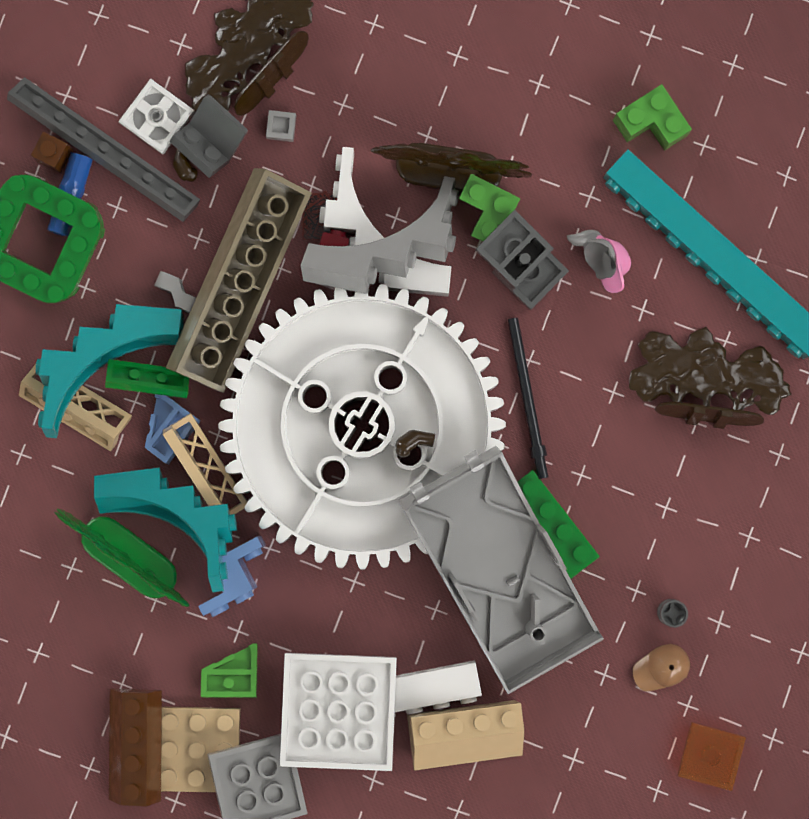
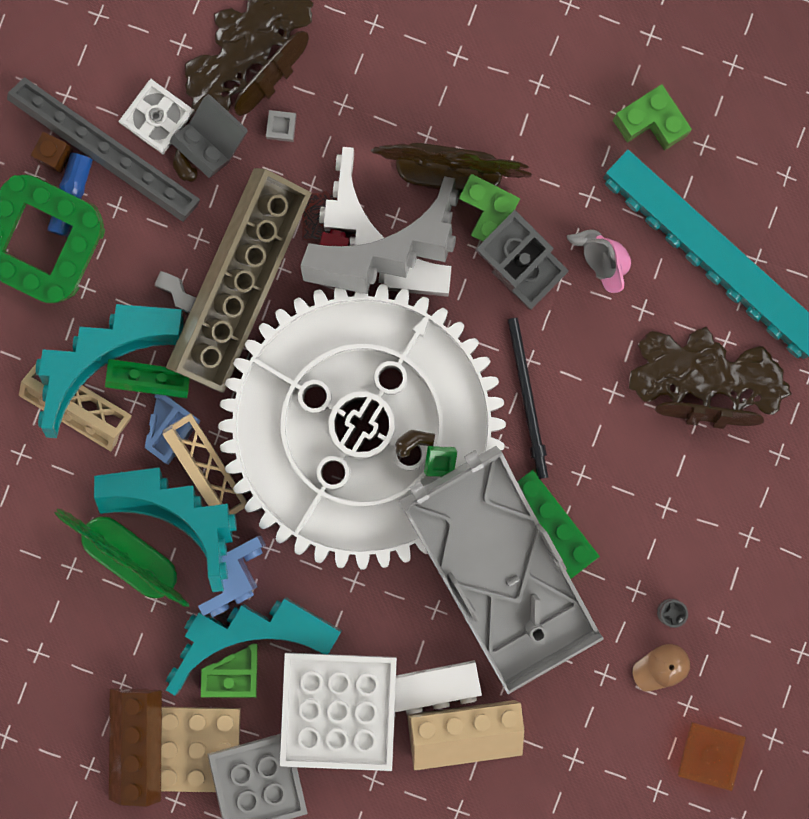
none -> teal arch [166,597,342,696]
none -> green plate [424,446,458,477]

